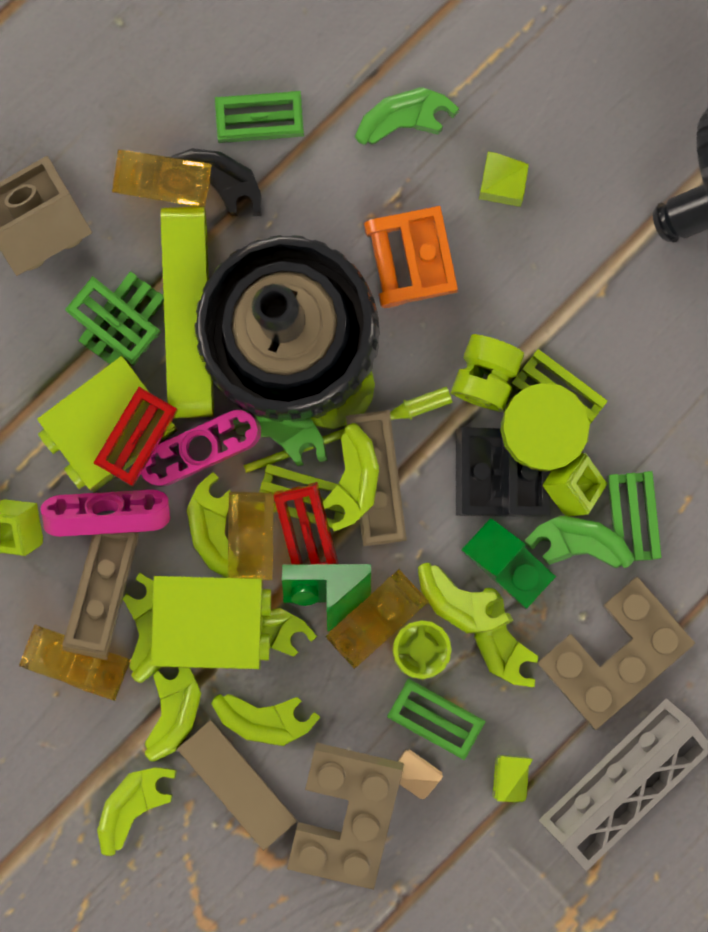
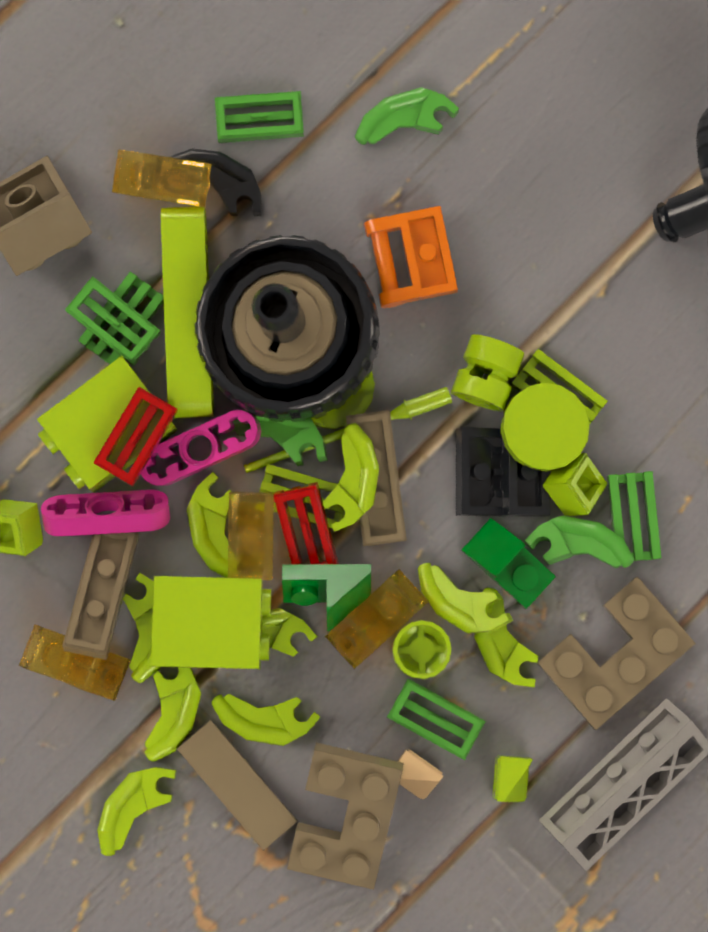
lime slope [479,151,529,207] -> none

